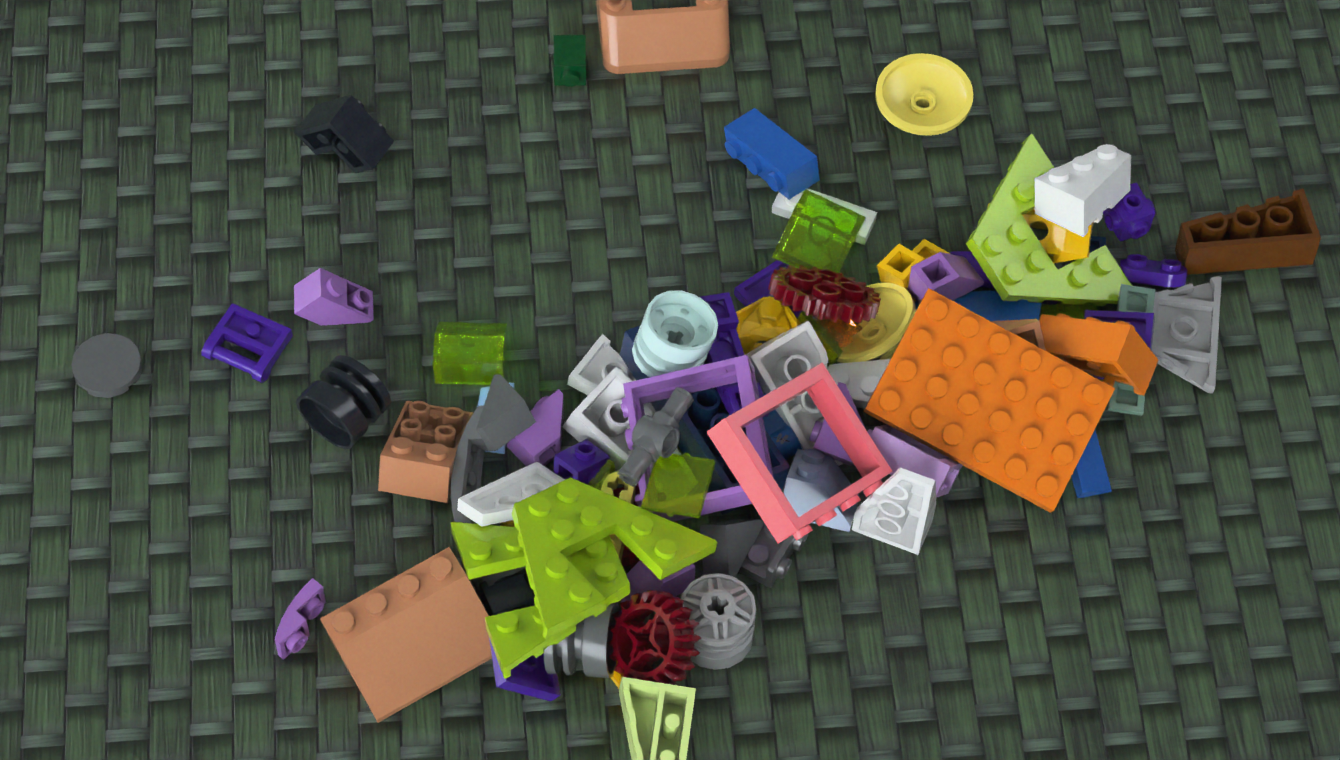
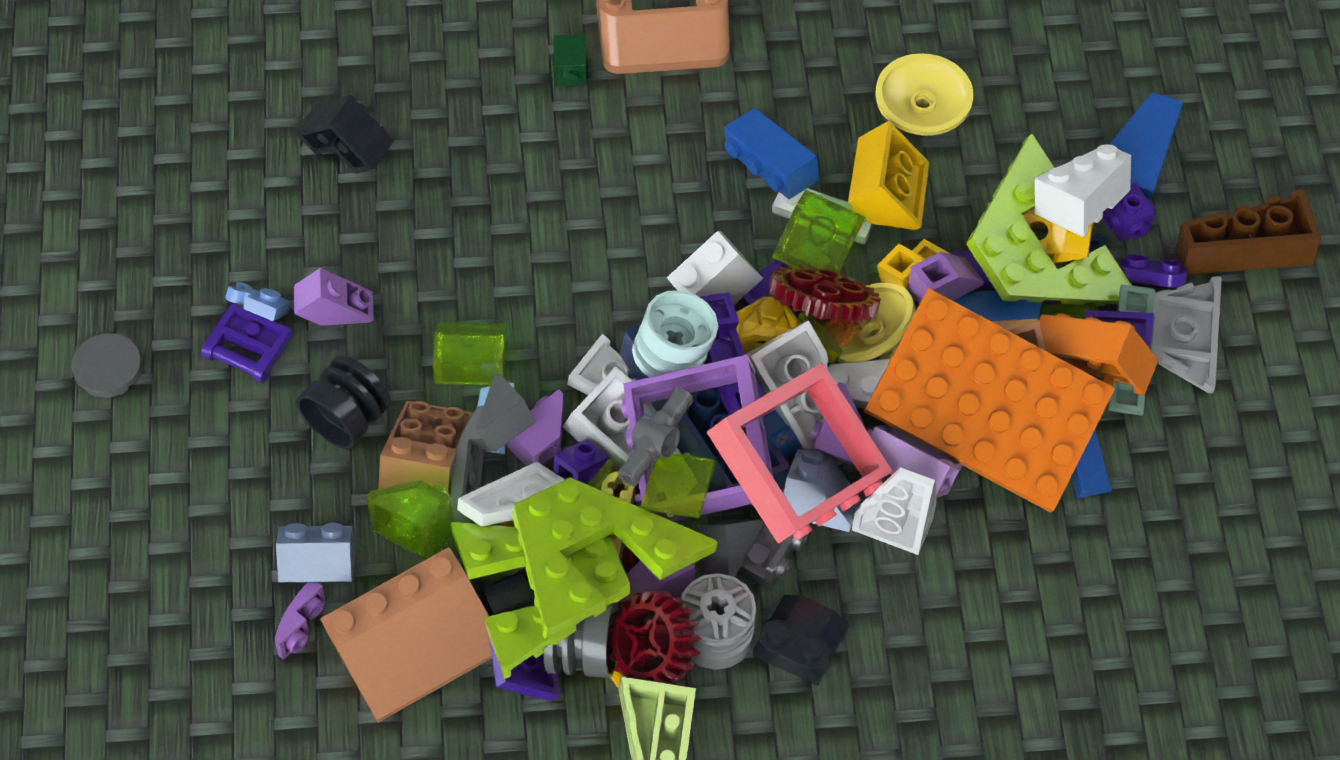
none -> medium blue plate [225,282,291,321]
none -> slope [276,523,357,582]
none -> clear neon green slope [367,481,454,560]
none -> white slope [667,231,763,305]
none -> black slope [752,594,849,686]
none -> yellow slope [848,121,930,230]
none -> blue slope [1109,92,1183,200]

